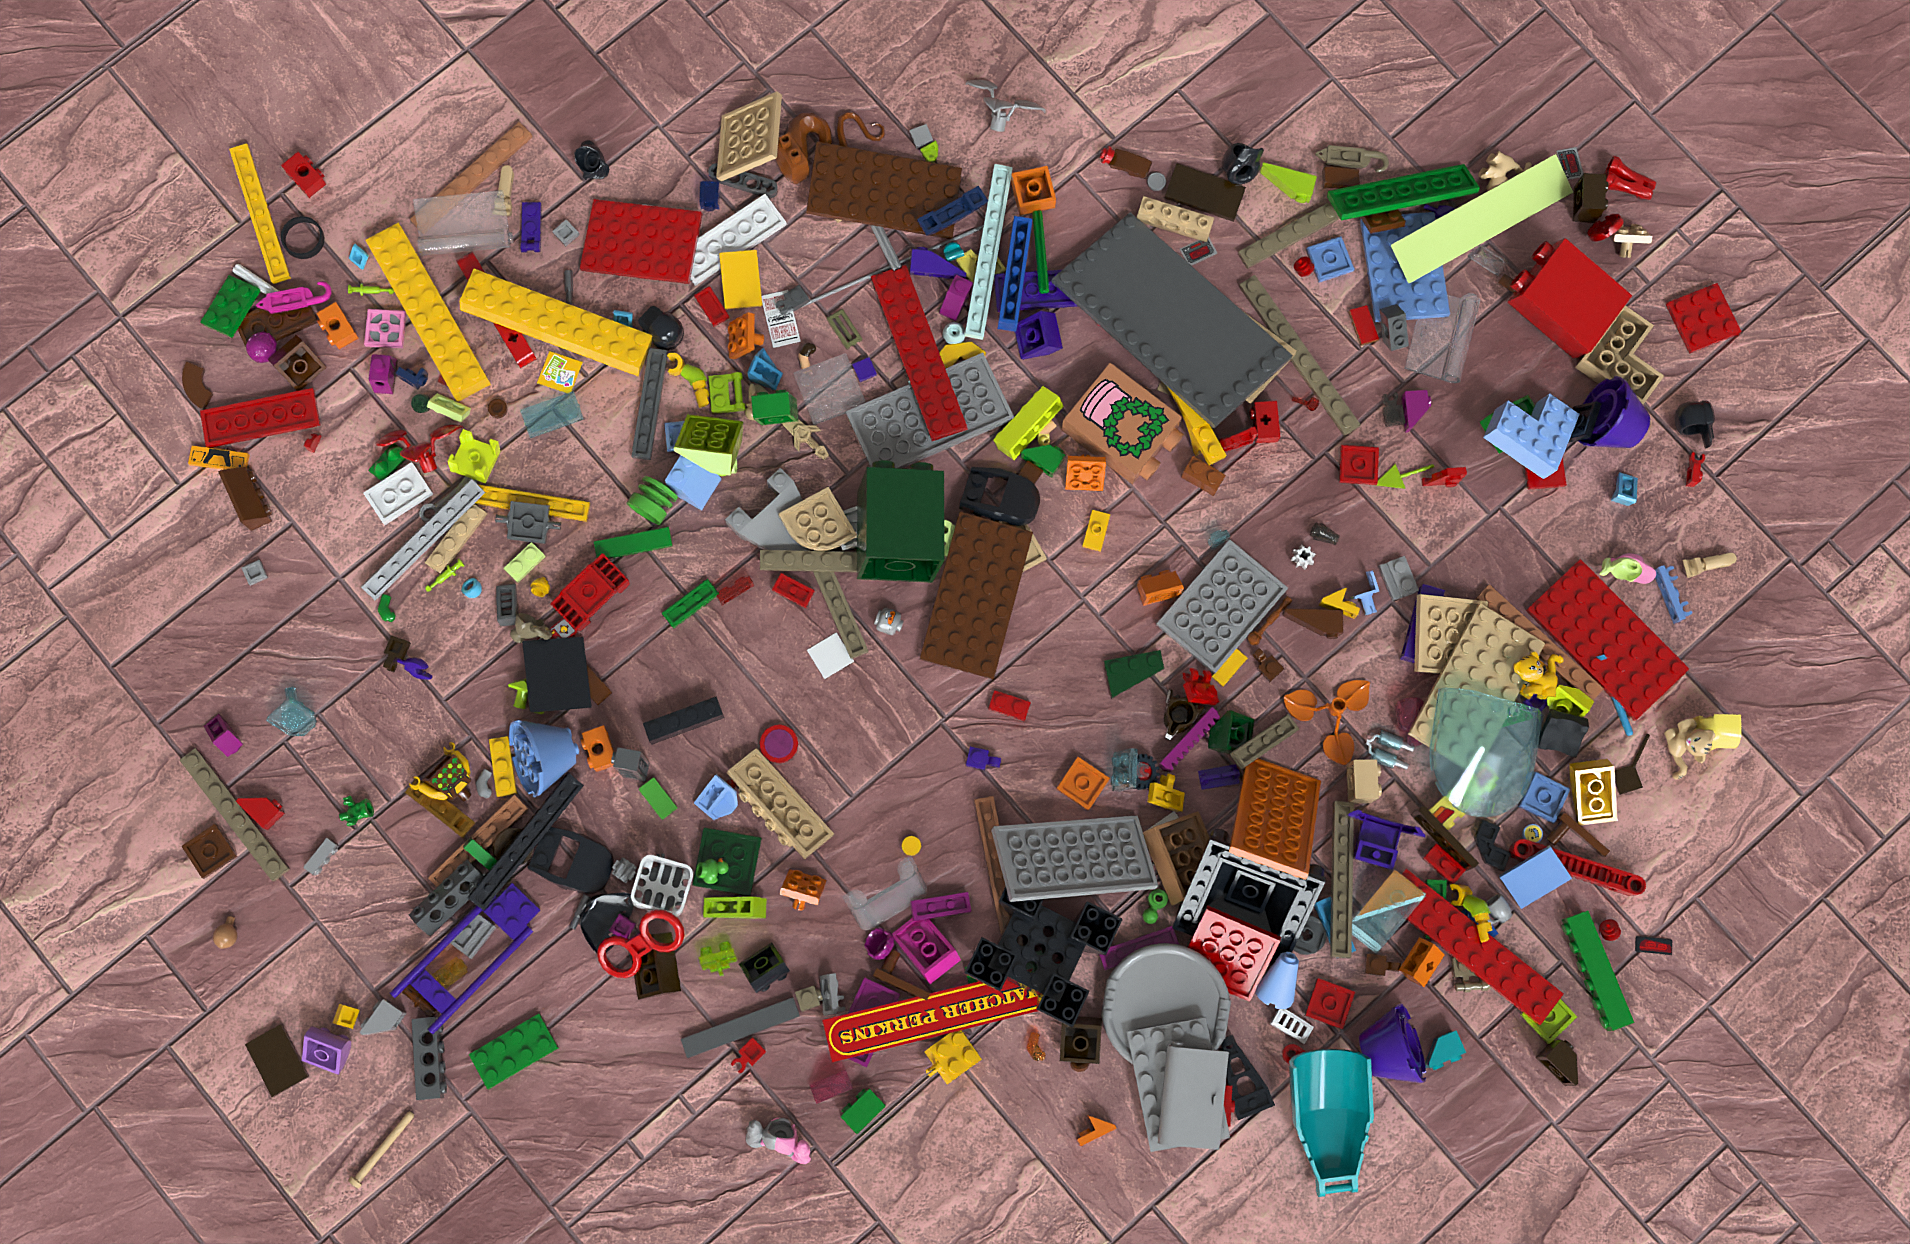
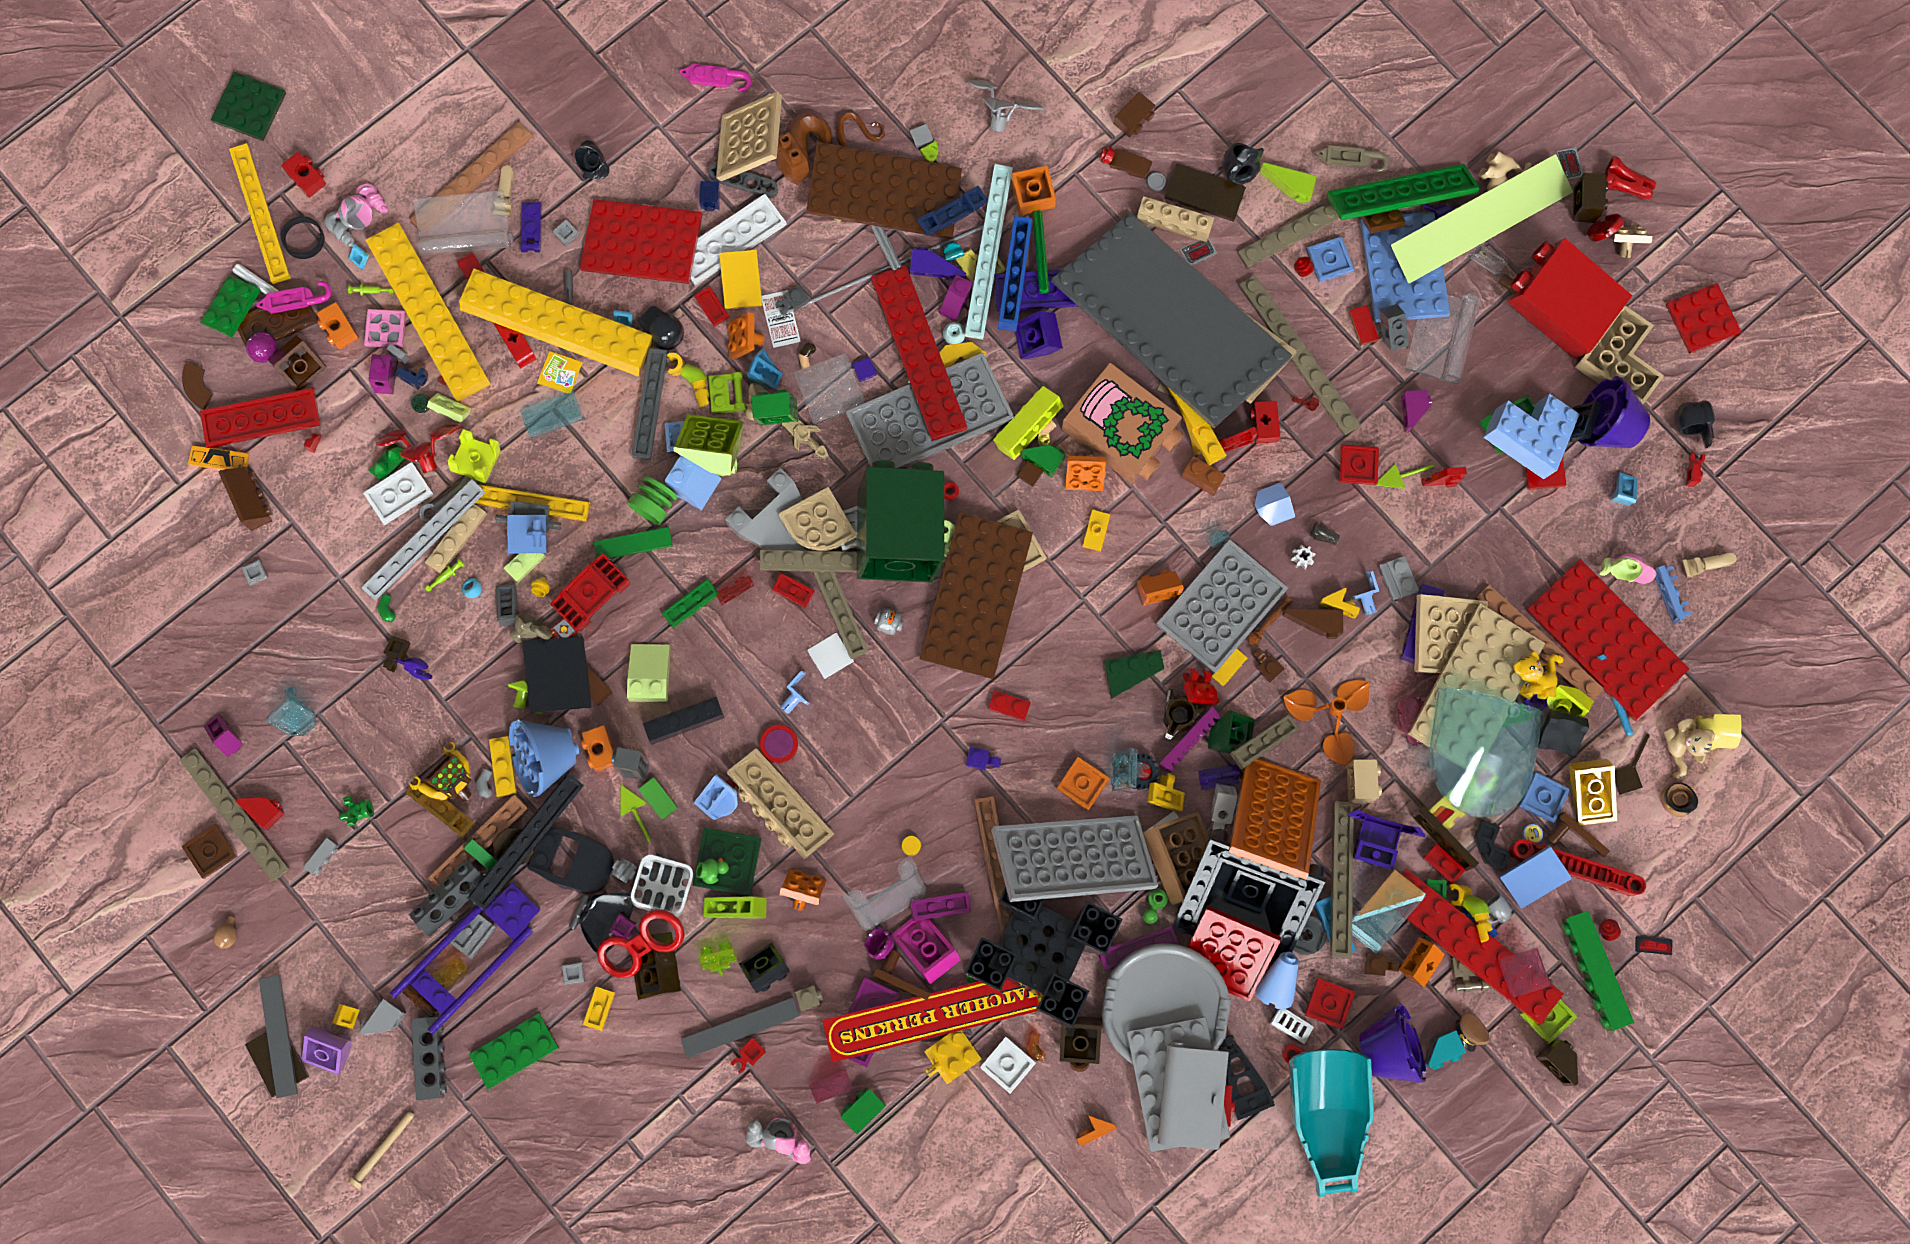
reddish brown tile [488,399,508,419] -> none
light grey plate [819,973,845,1016] -> none
olive tile [827,309,862,350] -> none
black slope [959,467,1040,526] -> none
reddish brown slope [1322,167,1360,188] -> none
clear light blue piece [1366,729,1415,770] -> none
clear smoke plate [1382,393,1406,427] -> none
none -> dark green plate [211,72,286,141]
none -> dark grey tile [259,975,298,1098]
none -> hair [324,183,389,247]
none -> light grey tile [386,344,409,365]
none -> medium blue plate [507,515,547,554]
none -> light grey tile [562,962,585,985]
none -> yellow plate [583,987,615,1031]
none -> lime piece [621,785,651,843]
none -> yellowish green slope [627,644,670,702]
none -> dark pink plate [679,64,752,92]
none -> light blue bracket [780,670,810,714]
none -> red plate [944,482,959,501]
none -> white plate [980,1037,1036,1094]
none -> reddish brown brick [1113,91,1156,138]
none -> white torso [1210,783,1237,830]
none -> light blue slope [1255,482,1295,526]
none -> medium nougat piece [1456,1013,1490,1052]
none -> clear pink plate [1498,948,1551,998]
none -> medium nougat piece [1661,782,1698,817]

